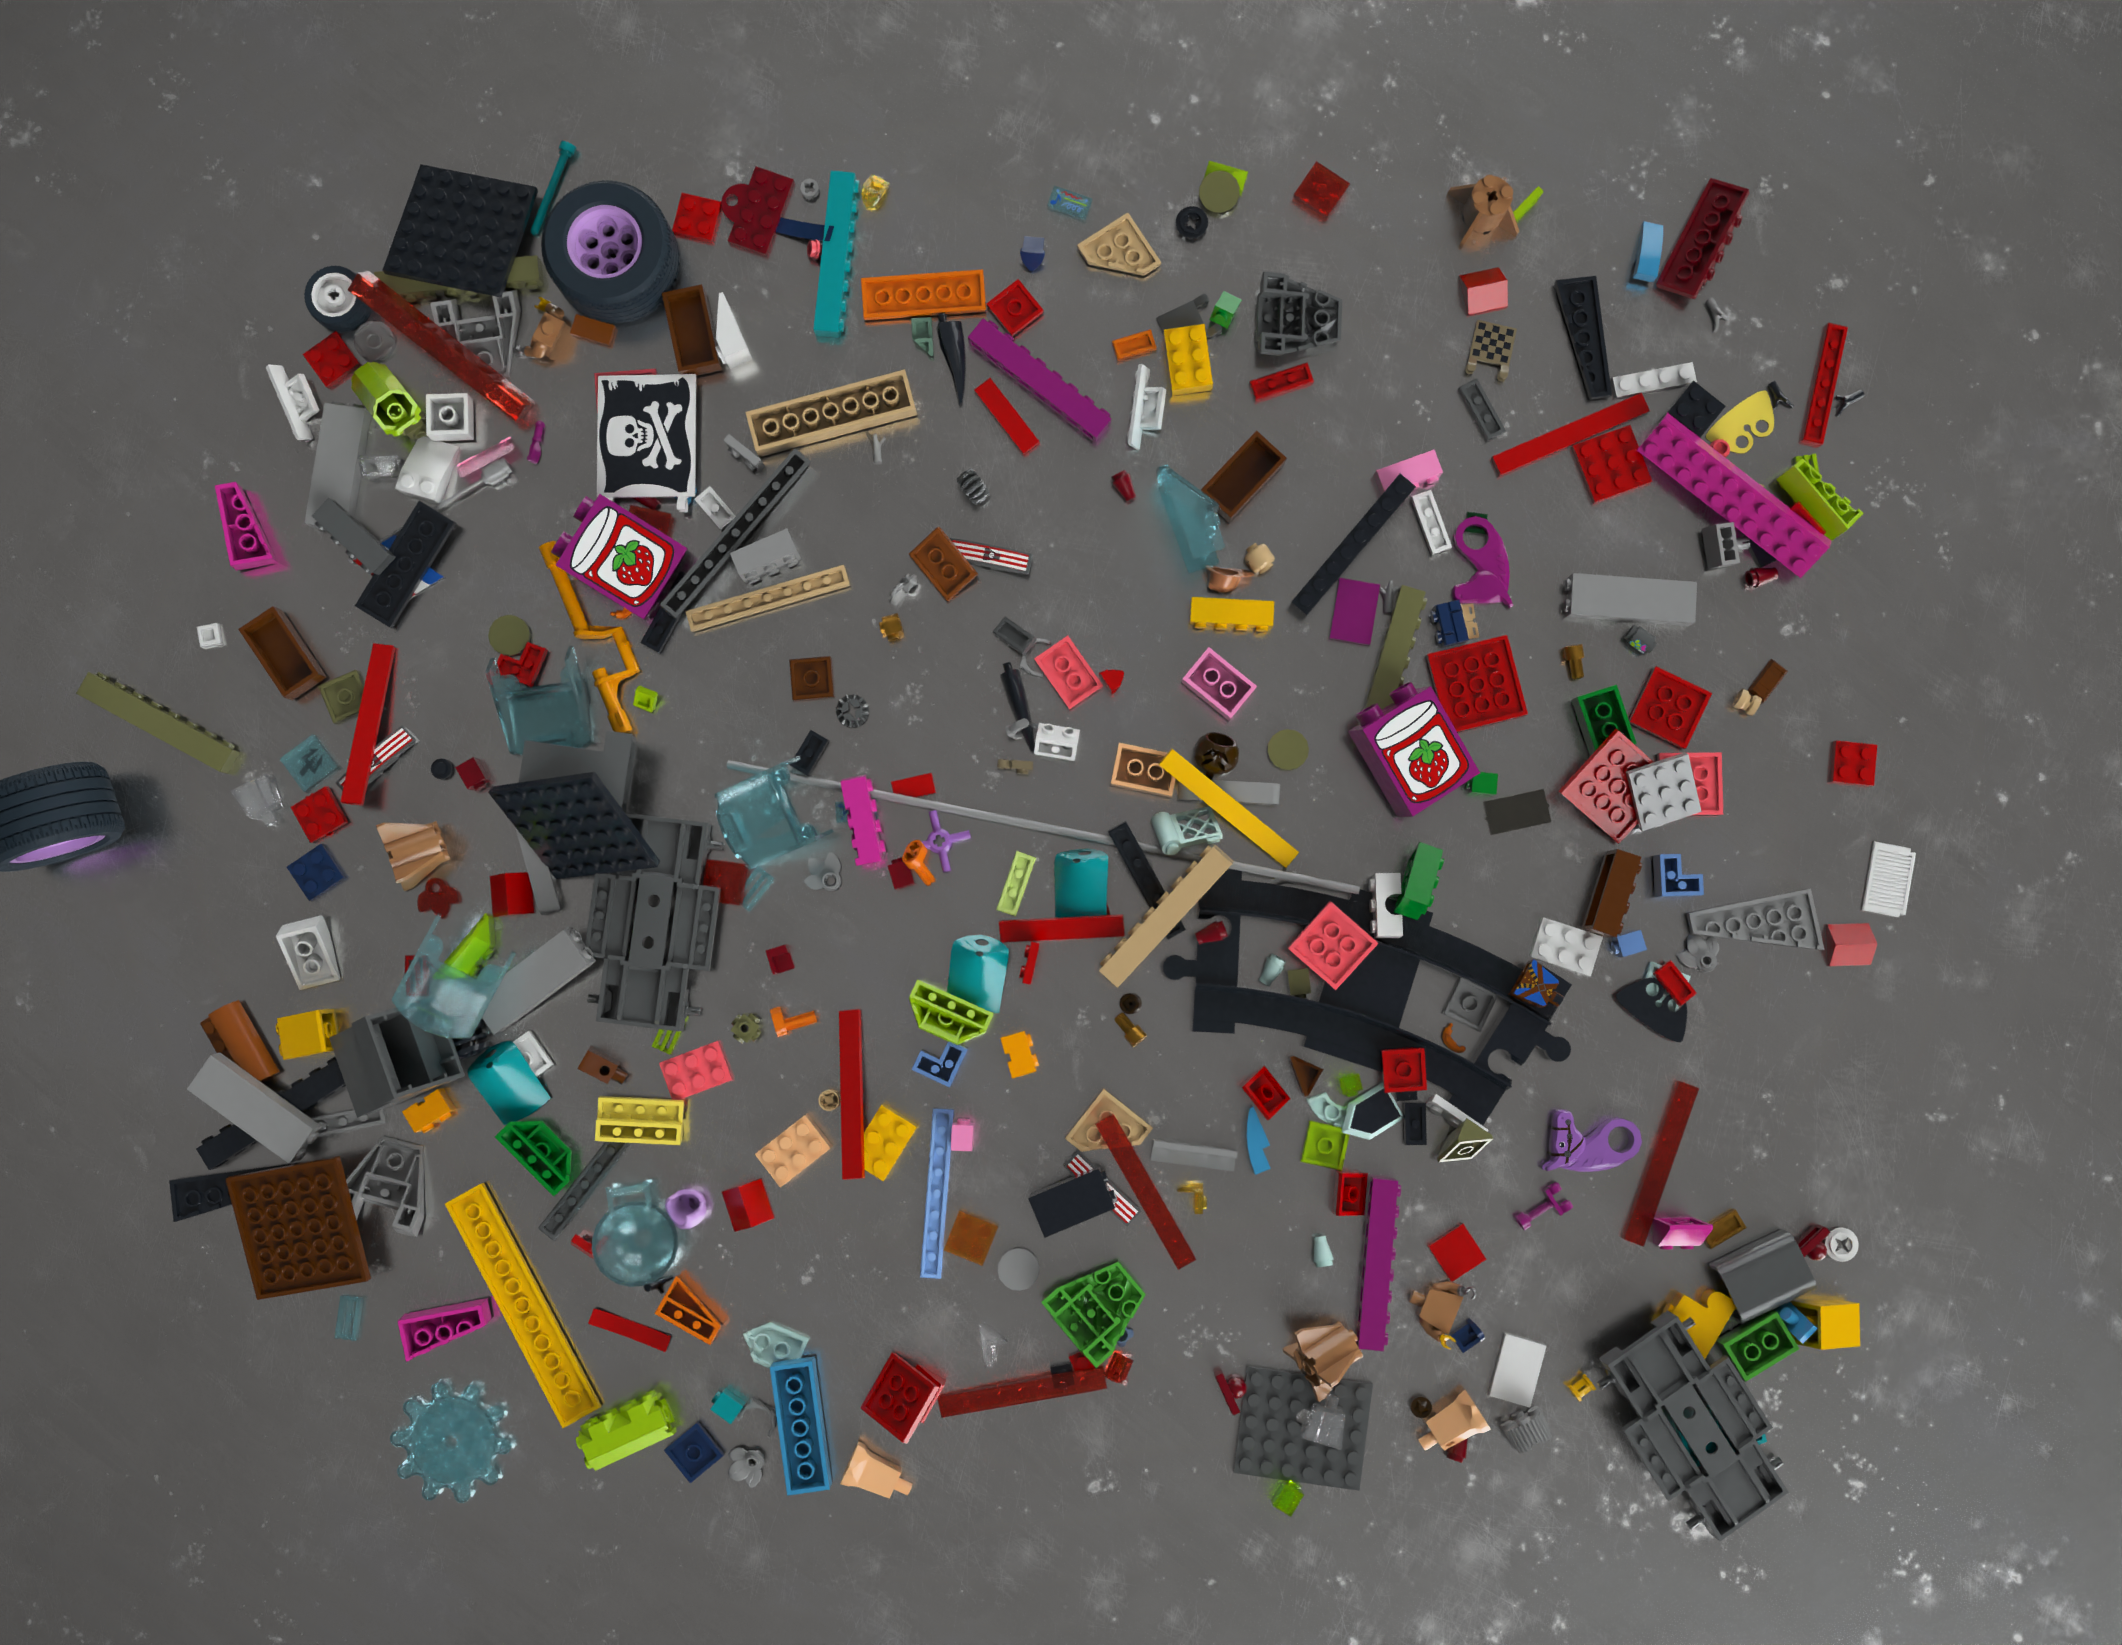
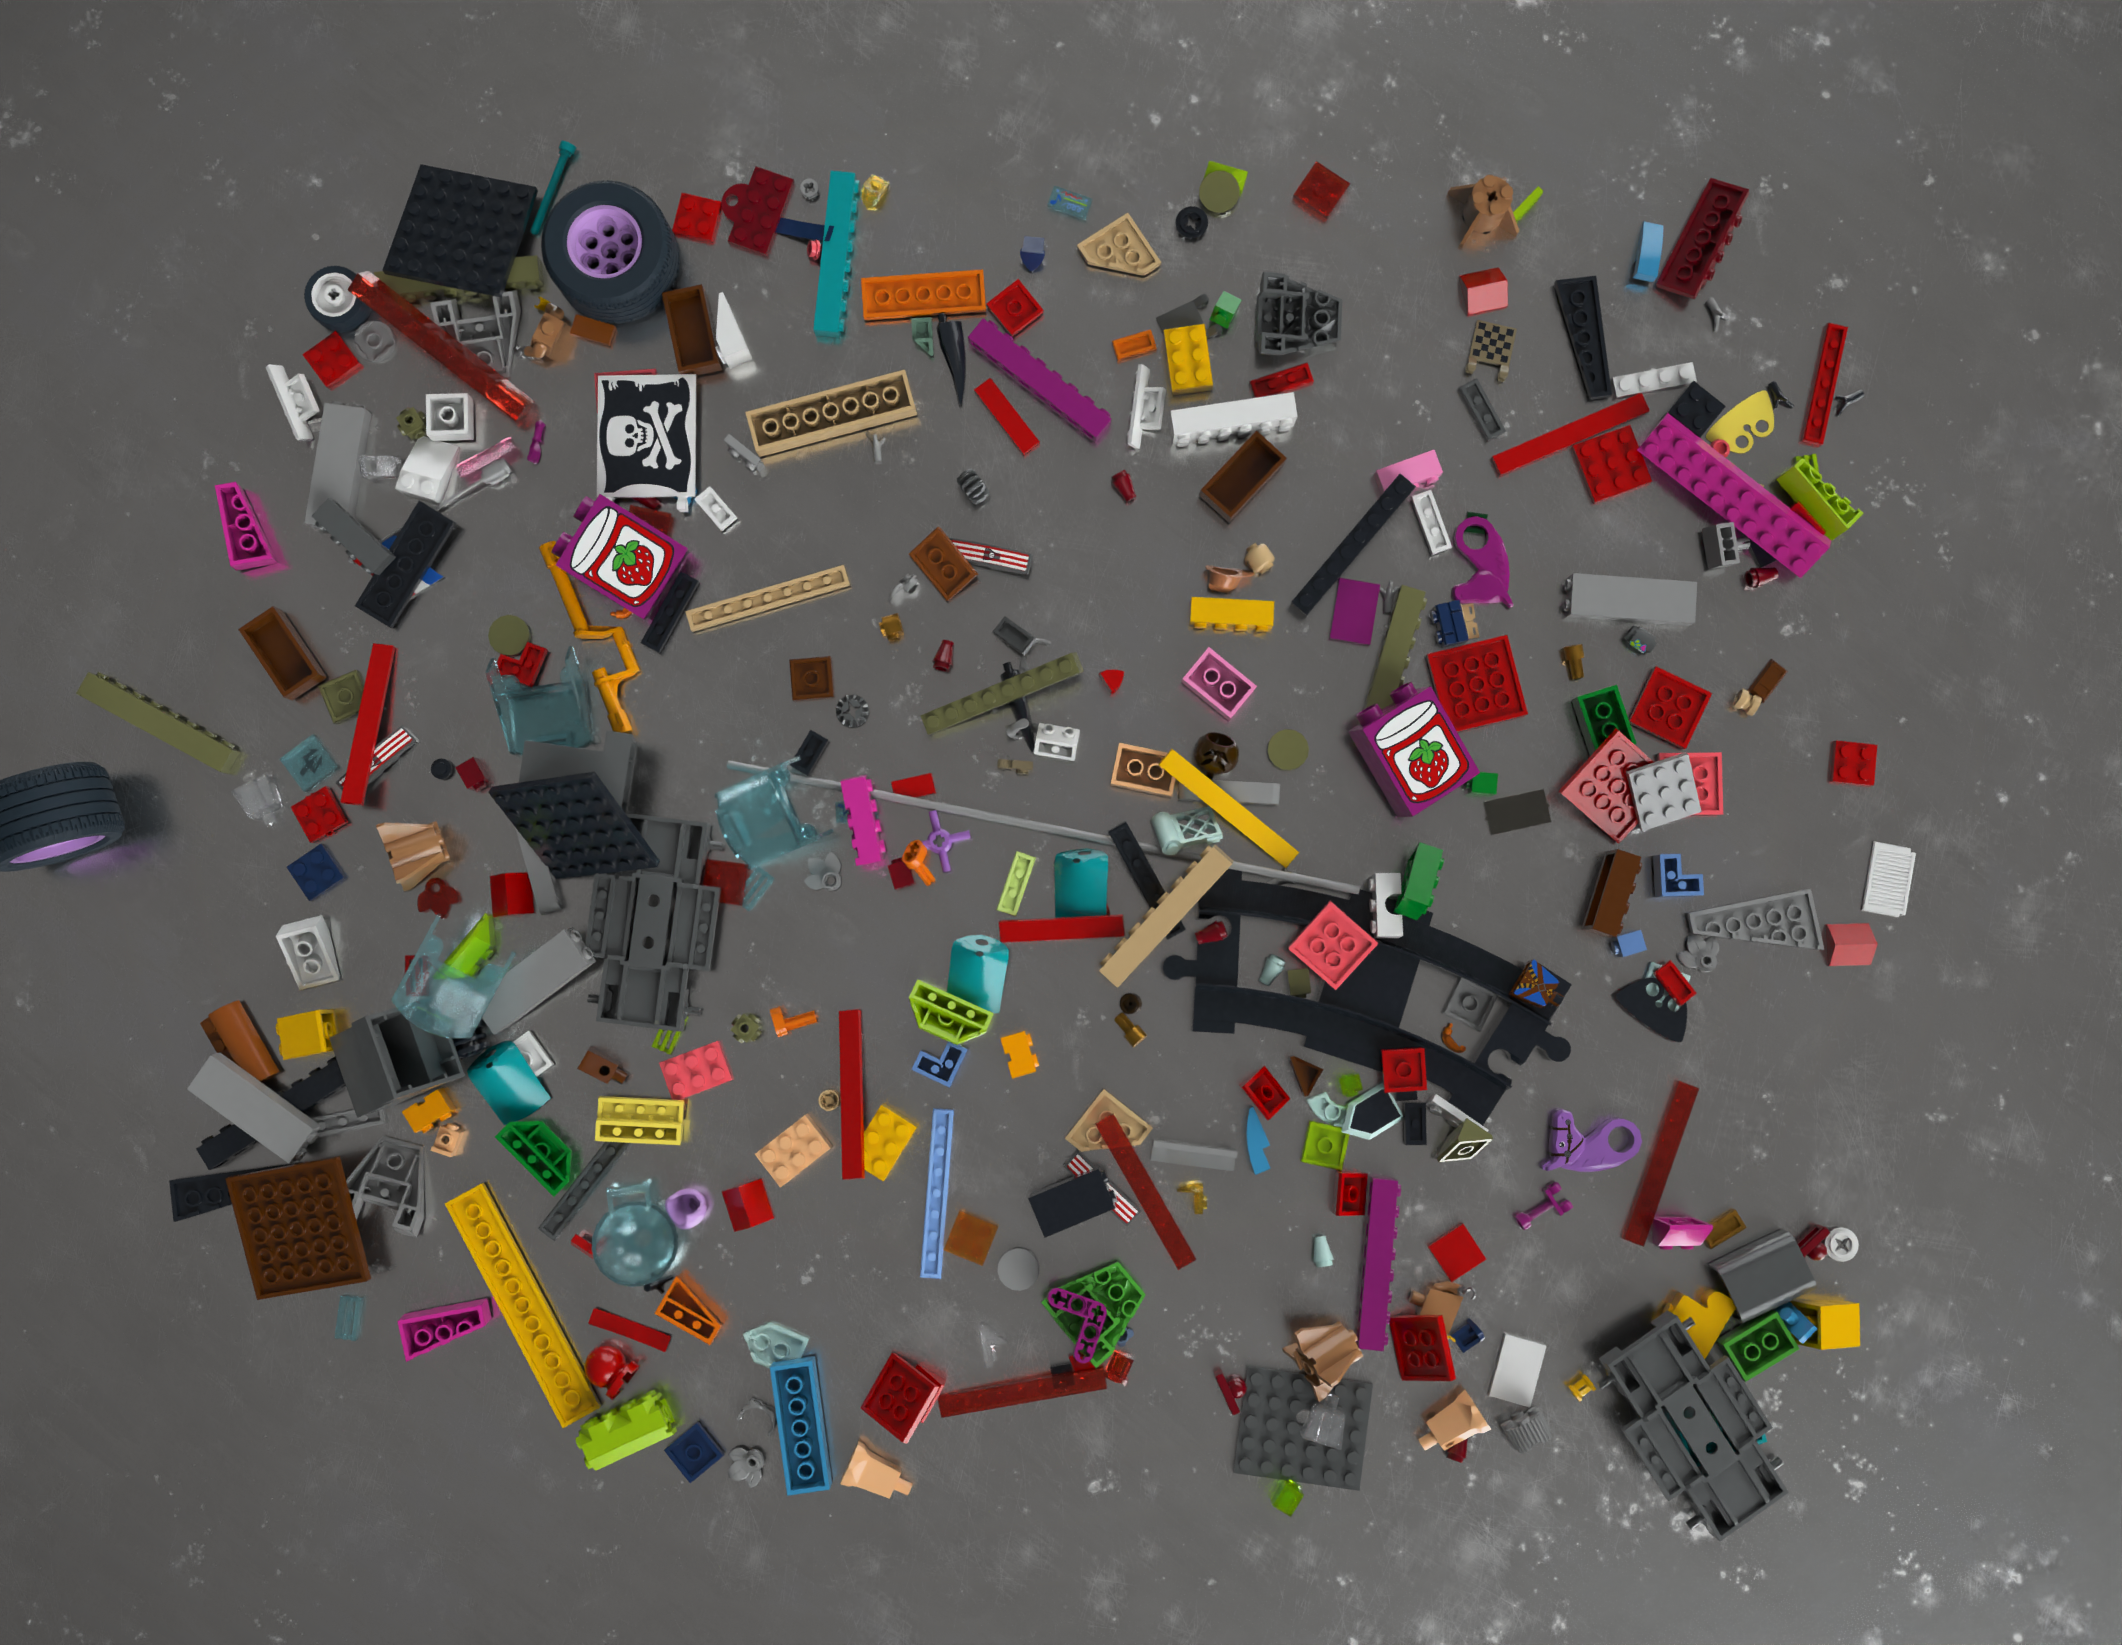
white tile [197,623,223,648] -> none
lime brick [351,362,421,437] -> none
clear light blue plate [390,1382,512,1503] -> none
lime plate [633,685,658,713] -> none
dark grey brick [660,448,811,620] -> none
teal brick [710,1388,746,1424] -> none
light grey brick [730,528,802,584] -> none
dark red panel [766,944,795,975] -> none
bright pink piece [951,1118,975,1152] -> none
red plate [1019,941,1040,985] -> none
coral plate [1034,635,1103,710] -> none
clear light blue windscreen [1156,464,1225,574] -> none
dark brown tile [1410,1395,1432,1418] -> none
white plate [1529,917,1603,976] -> none
none -> light nougat brick [430,1123,464,1157]
none -> red tile [584,1345,640,1400]
none -> olive brick [920,652,1084,735]
none -> dark red cone [932,640,954,672]
none -> magenta beam [1047,1288,1107,1363]
none -> white brick [1168,392,1298,447]
none -> red plate [1390,1315,1456,1381]

